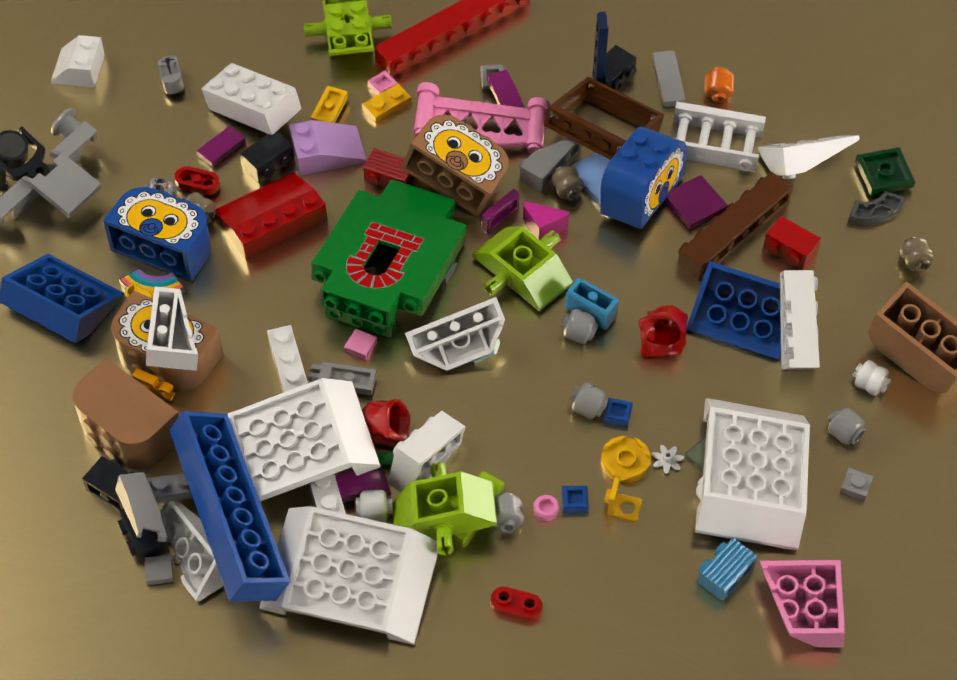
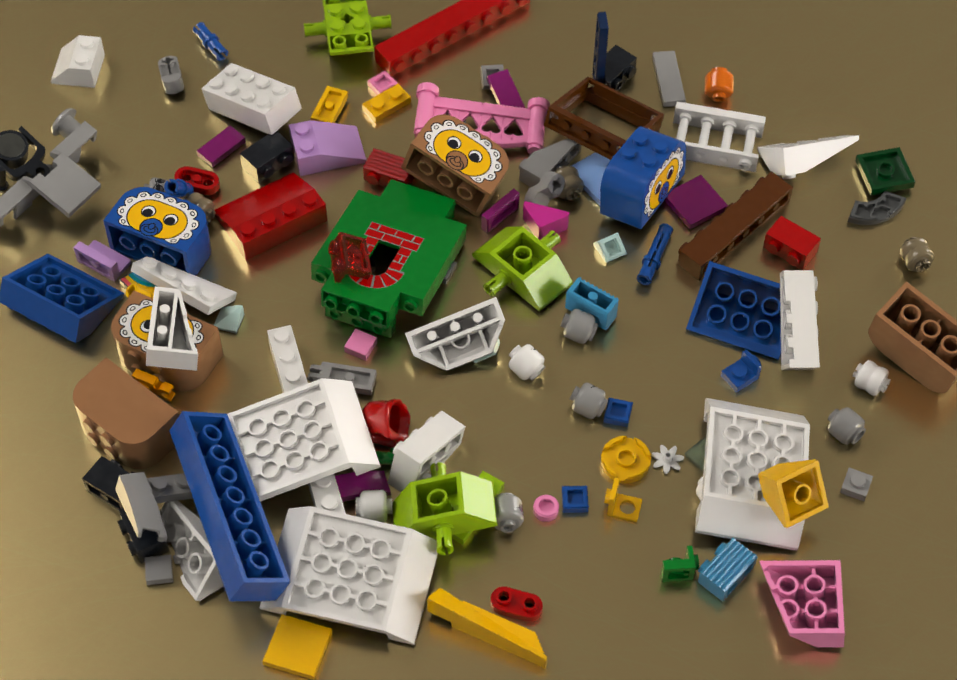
red piece [638,305,688,357] -> none
none -> lavender panel [73,240,131,282]
none -> white wing [131,256,237,315]
none -> blue pin [164,179,194,198]
none -> blue pin [193,22,228,61]
none -> light aqua slope [214,305,245,334]
none -> yellow tile [262,614,333,680]
none -> clear red bracket [328,232,372,283]
none -> yellow wedge [427,588,547,668]
none -> white head [508,344,545,381]
none -> light grey piece [524,171,565,206]
none -> light aqua slope [593,233,627,263]
none -> blue pin [637,223,673,285]
none -> green bracket [661,545,699,582]
none -> blue bracket [721,349,762,393]
none -> yellow slope [758,459,829,528]

